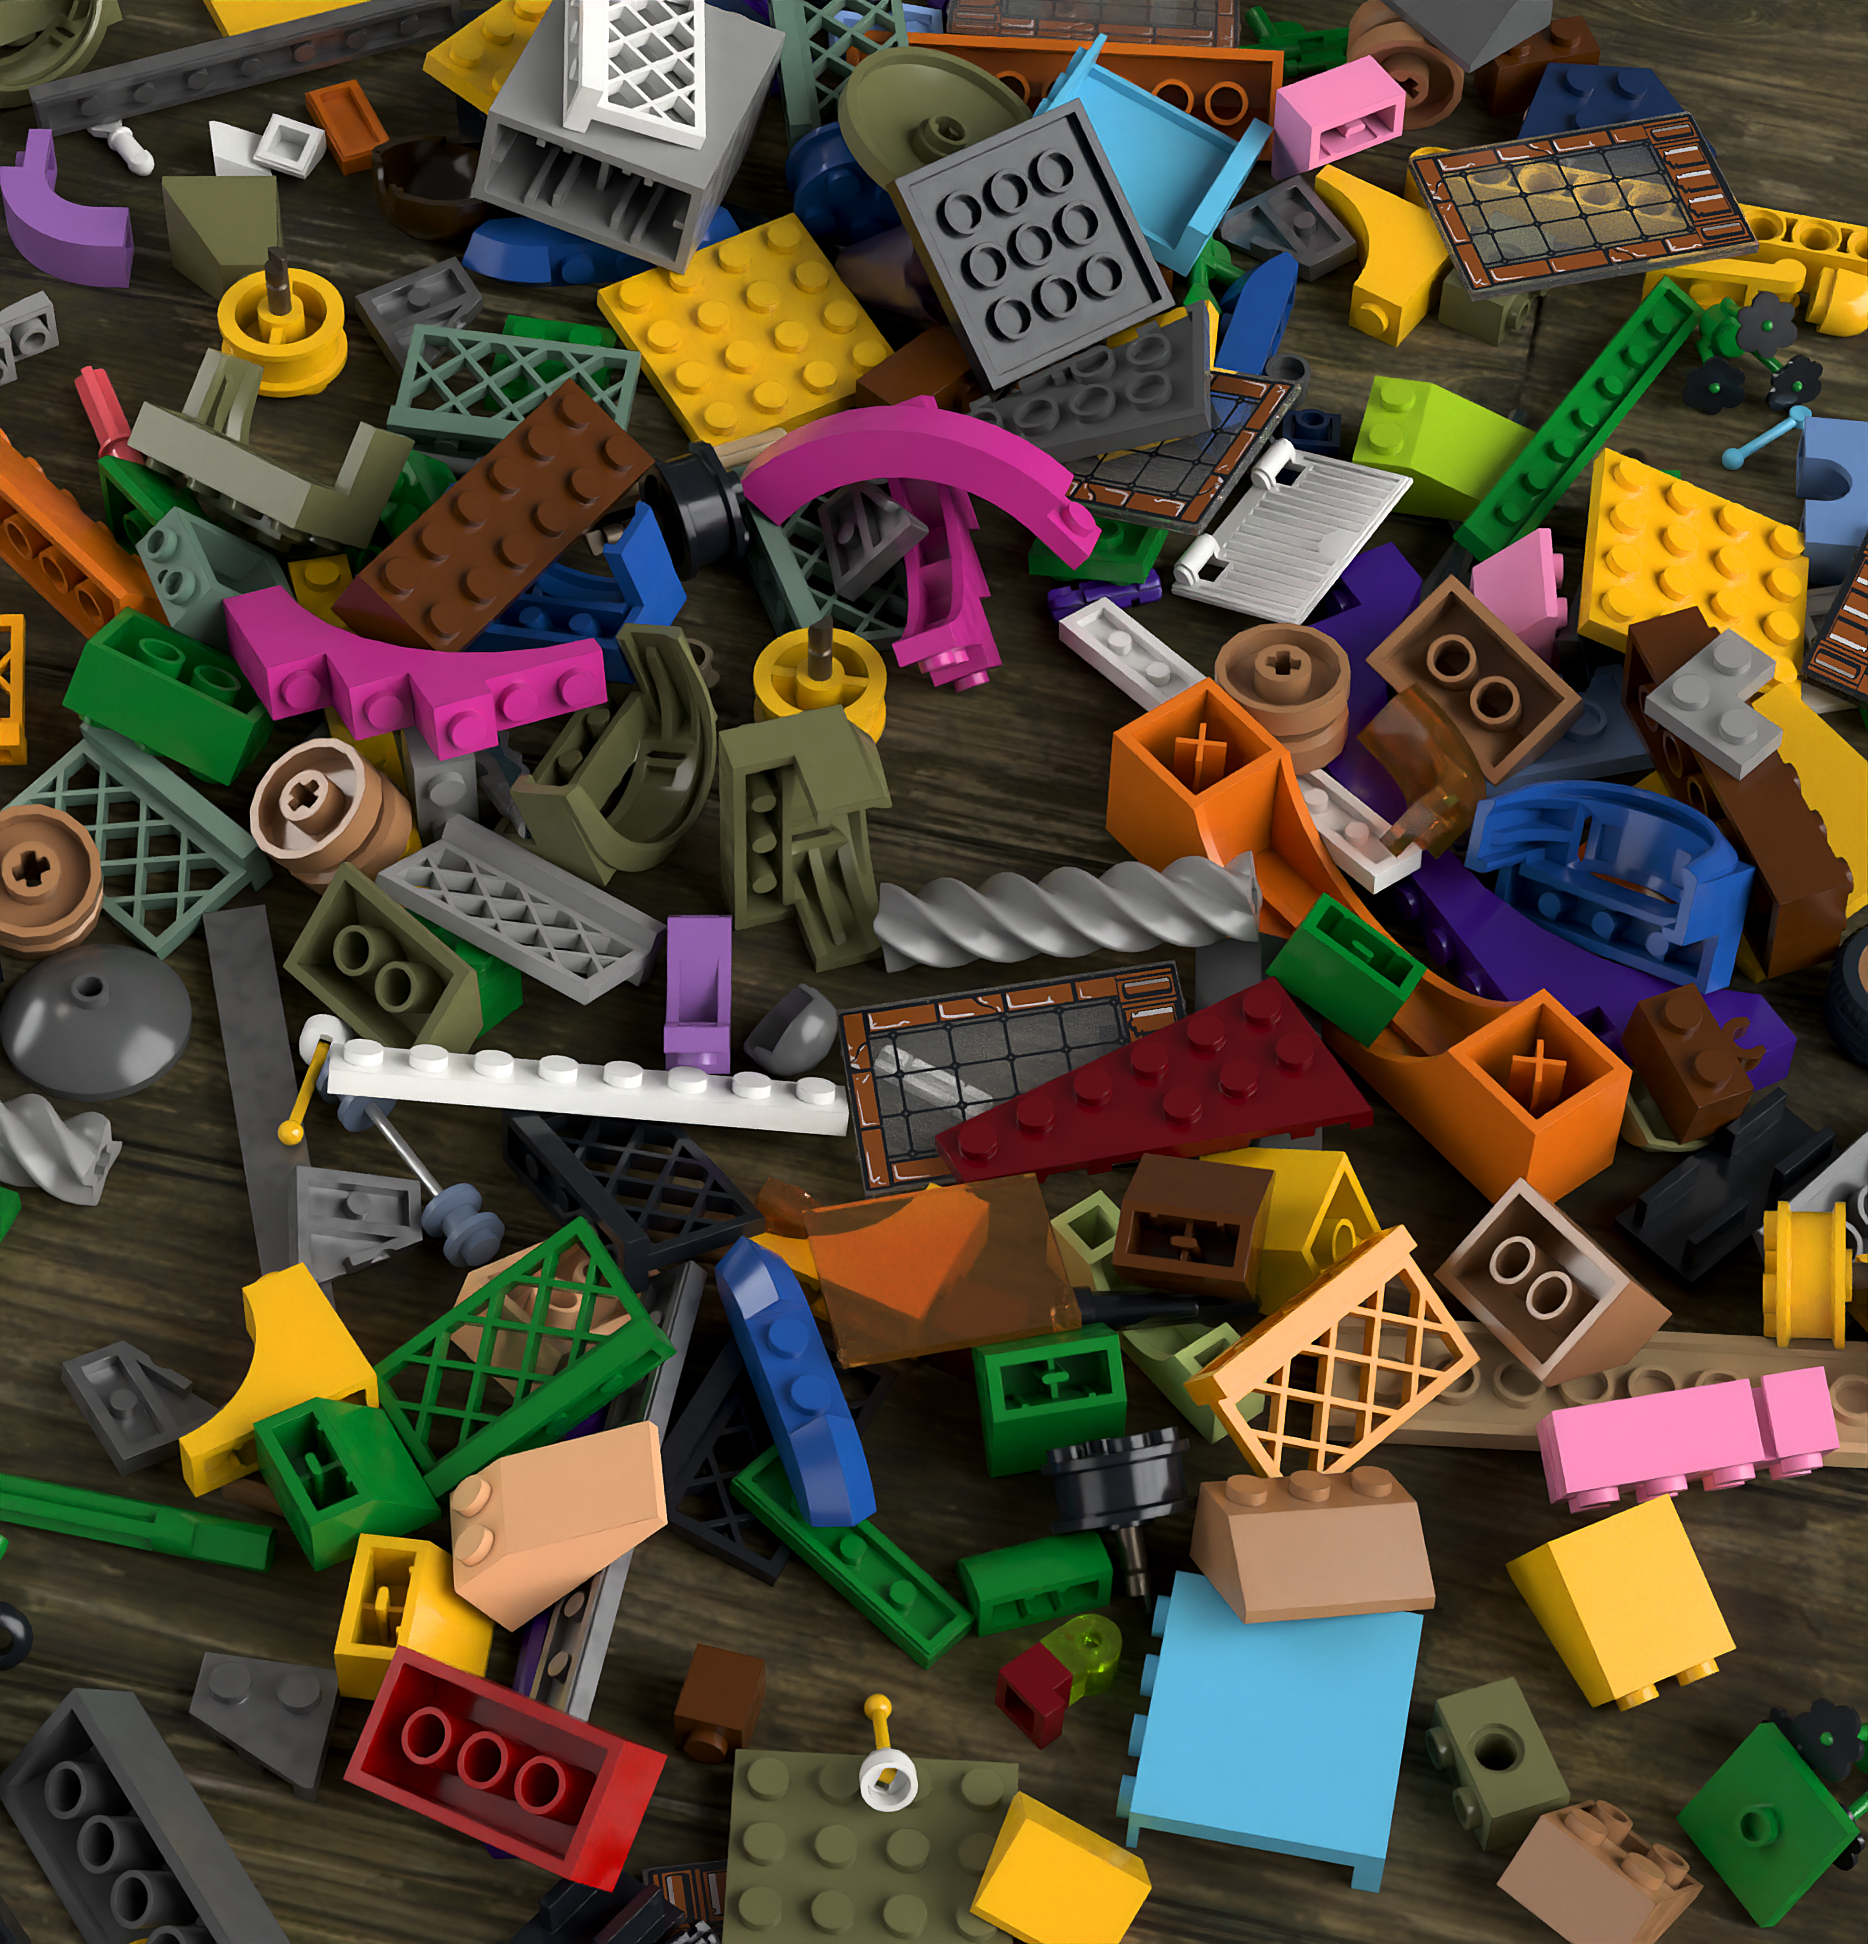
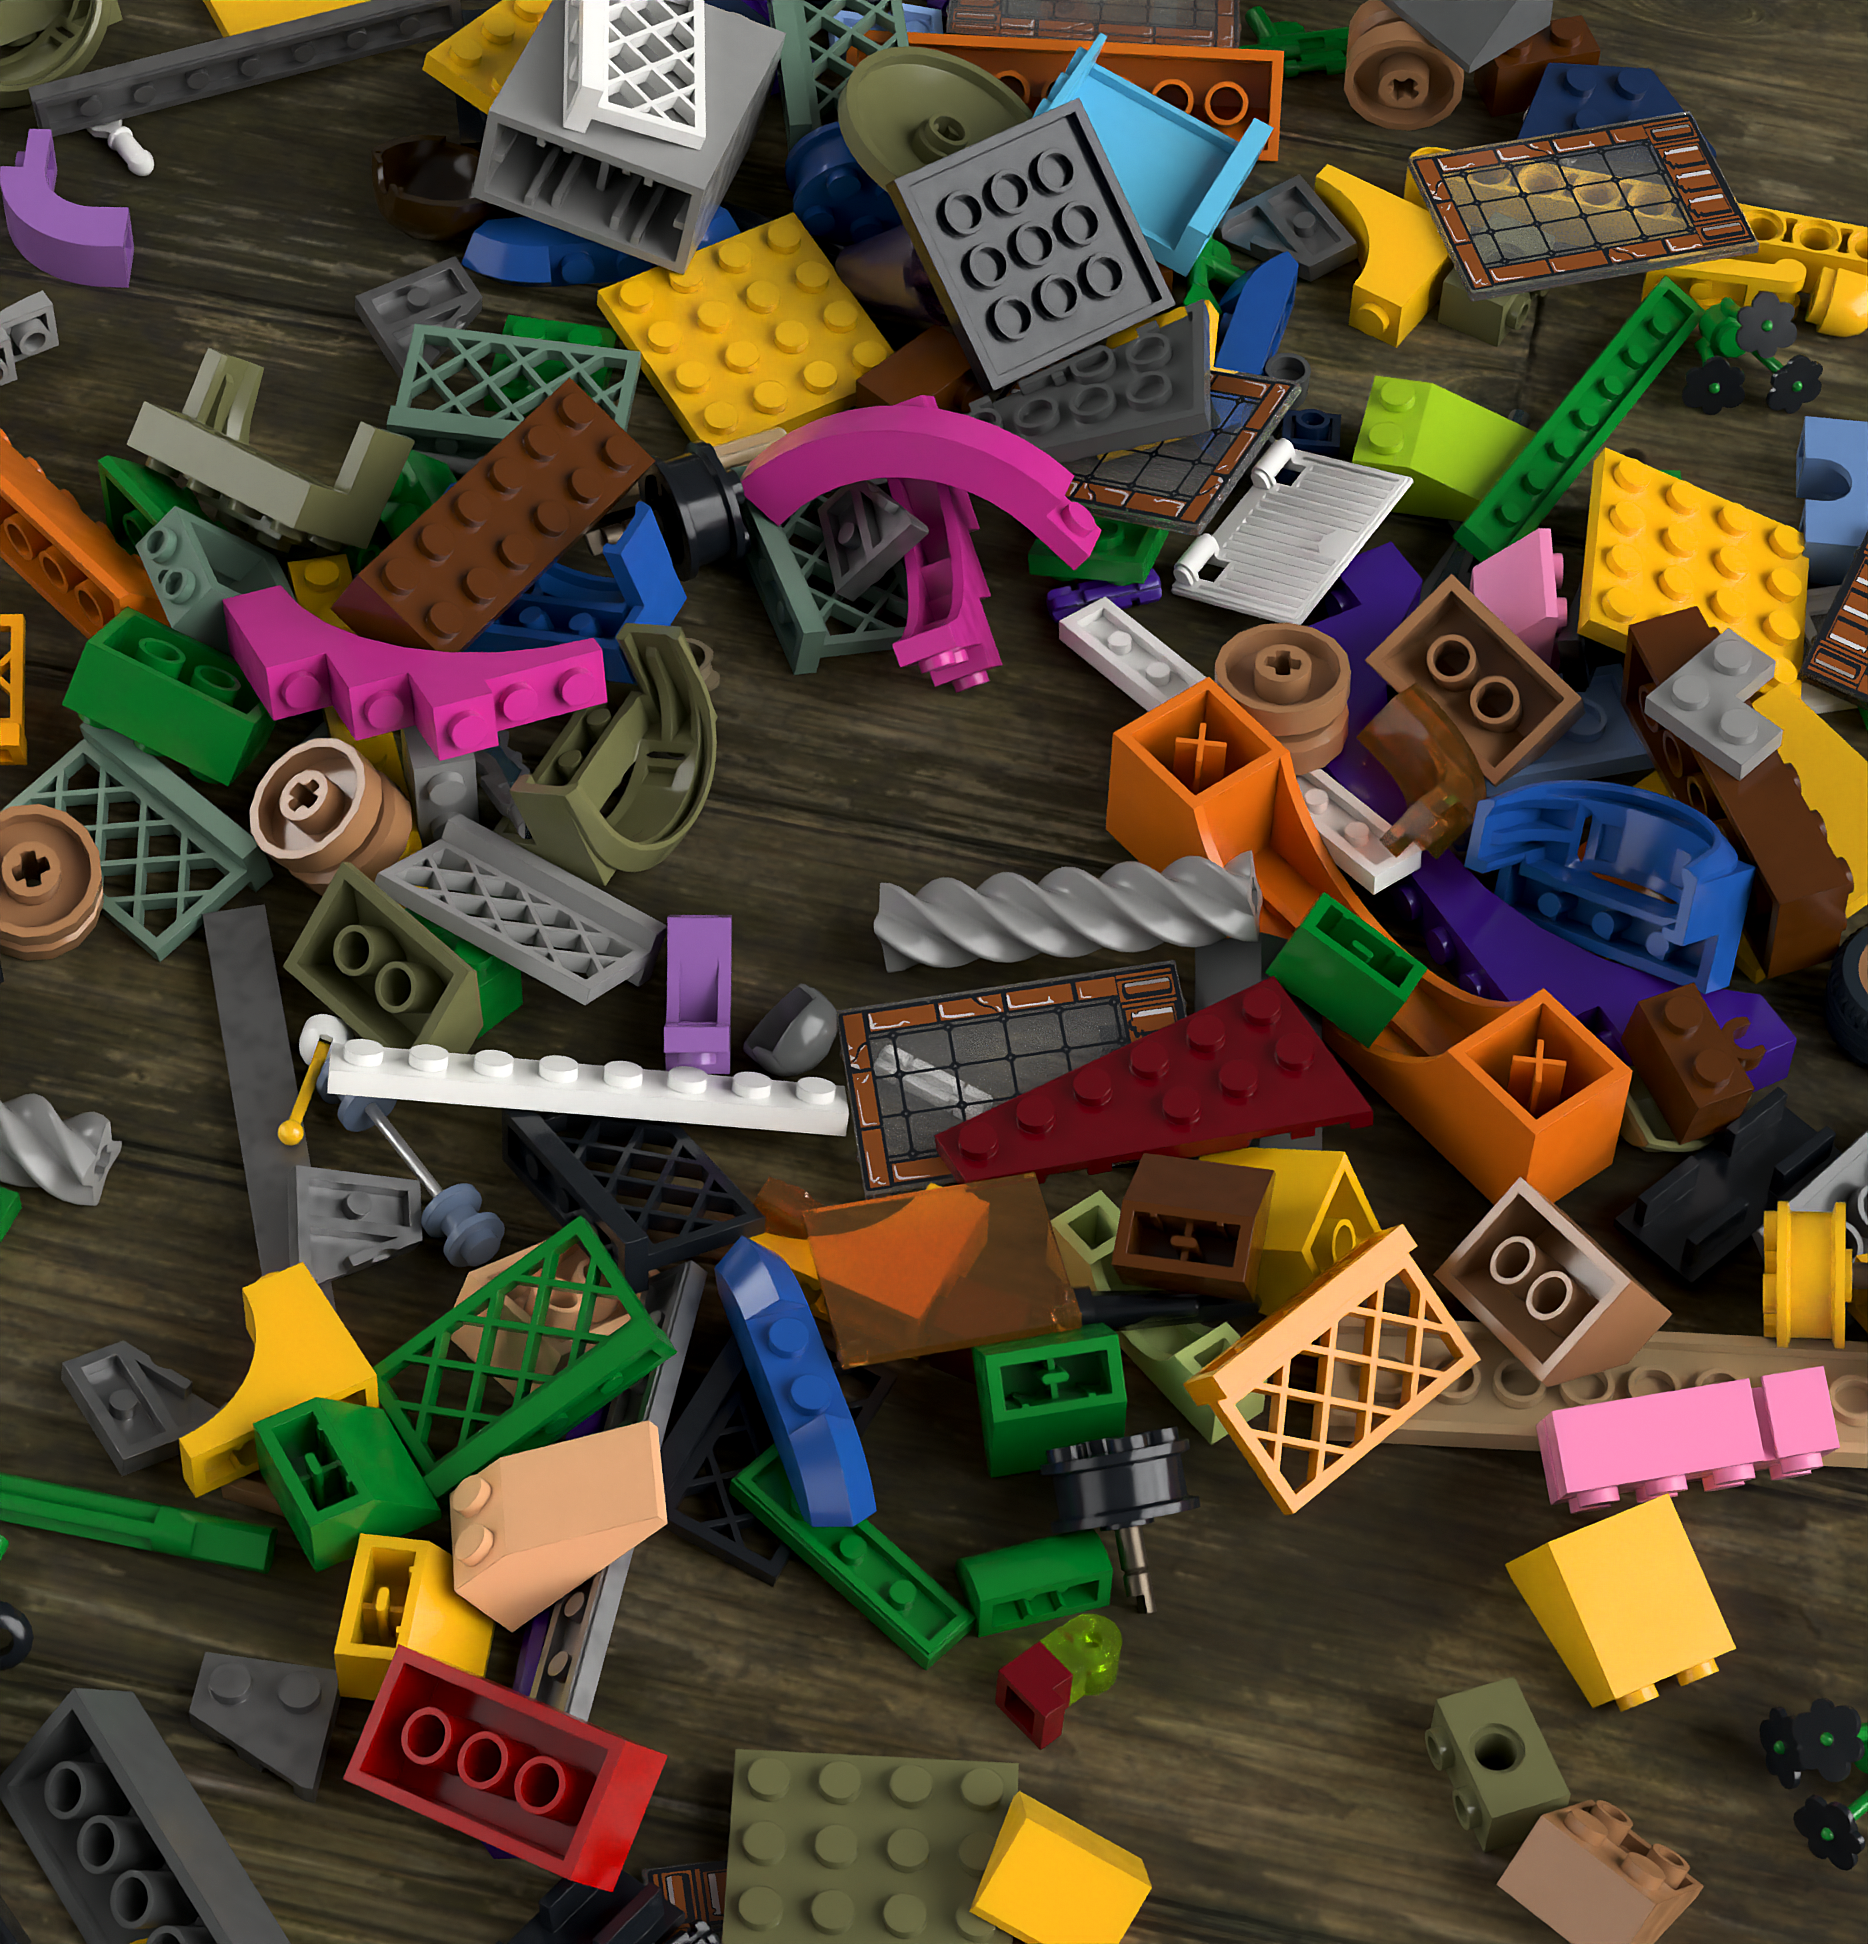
dark grey dish [0,944,193,1102] -> none
coral axle [74,366,145,465] -> none
olive slope [162,176,284,302] -> none
white slope [209,121,272,176] -> none
yellow wheel [217,246,348,398] -> none
white slope [253,113,327,180] -> none
orange tile [305,79,390,176] -> none
reddish brown brick [674,1643,766,1764] -> none
olive piece [718,704,892,973] -> none
yellow wheel [753,615,887,744] -> none
white hinge [859,1694,918,1812] -> none
medium azure panel [1116,1570,1424,1893] -> none
medium nougat slope [1189,1466,1436,1624] -> none
bright pink slope [1271,55,1406,181] -> none
green plate [1676,1722,1861,1928] -> none
medium azure hinge [1722,405,1812,471] -> none

